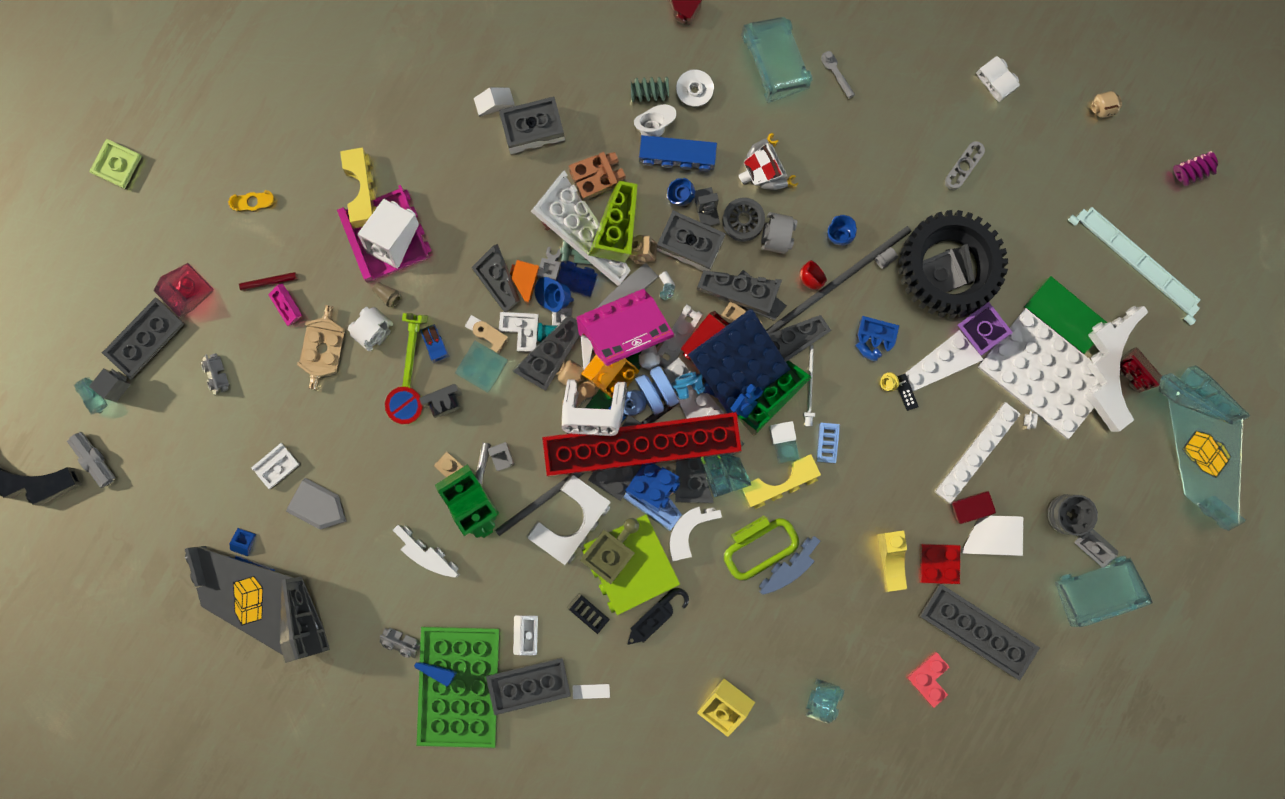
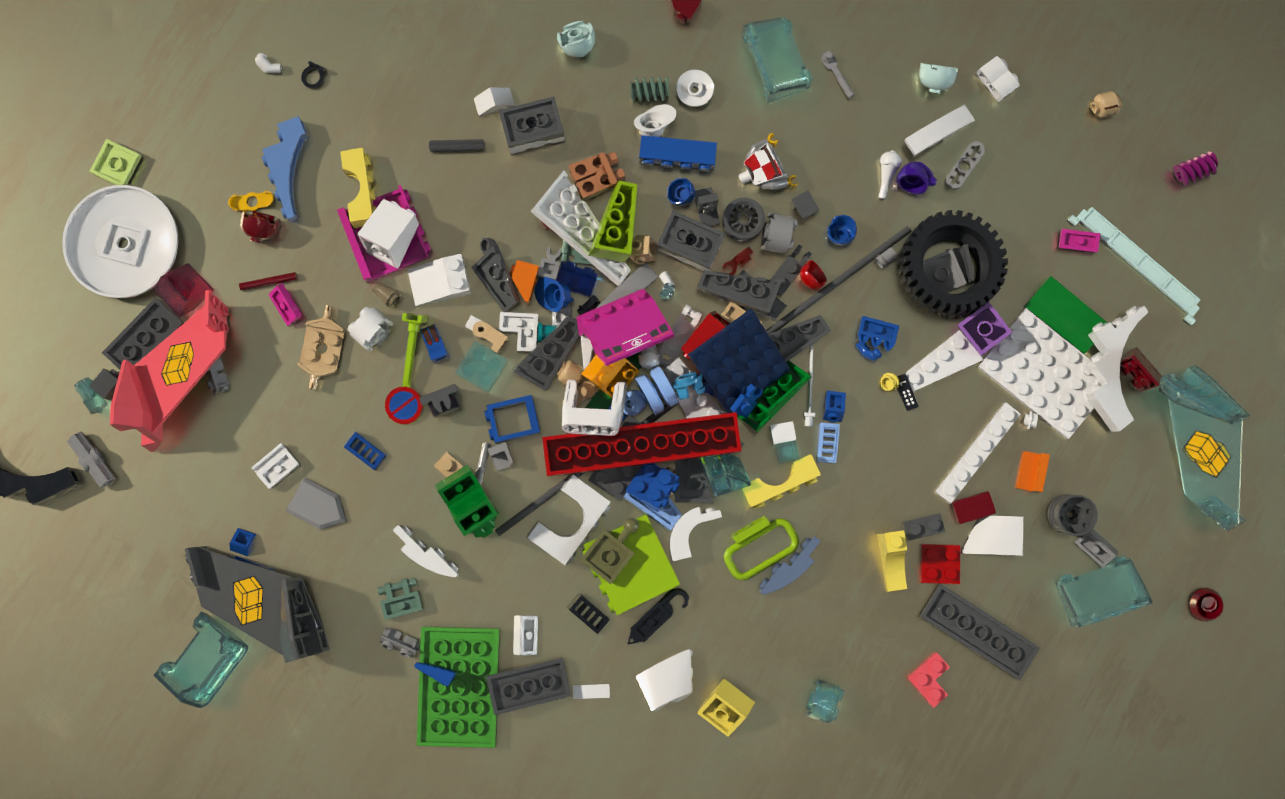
none -> white dish [62,185,178,299]
none -> coral piece [110,290,229,452]
none -> clear light blue windscreen [153,612,248,708]
none -> dark red cylinder [240,210,280,243]
none -> white arm [255,53,282,73]
none -> medium blue arch [261,116,309,223]
none -> black piece [301,61,327,89]
none -> blue slope [343,431,386,470]
none -> sand green plate [377,578,423,620]
none -> white slope [408,254,471,307]
none -> dark grey axle [429,139,485,152]
none -> dark grey hinge [480,238,496,253]
none -> blue window [484,395,541,444]
none -> light aqua cylinder [557,21,596,57]
none -> black pin [577,295,601,315]
none -> white slope [636,649,694,711]
none -> clear red plate [722,246,753,275]
none -> dark grey hinge [770,244,812,297]
none -> dark grey panel [790,190,820,219]
none -> blue bracket [823,391,846,422]
none -> white piece [878,150,902,199]
none -> dark purple piece [897,161,937,195]
none -> dark grey plate [902,513,945,541]
none -> white slope [904,105,975,156]
none -> light aqua cylinder [919,63,958,93]
none -> orange panel [1016,451,1050,493]
none -> dark pink plate [1058,229,1101,252]
none -> dark red hat [1189,588,1224,622]

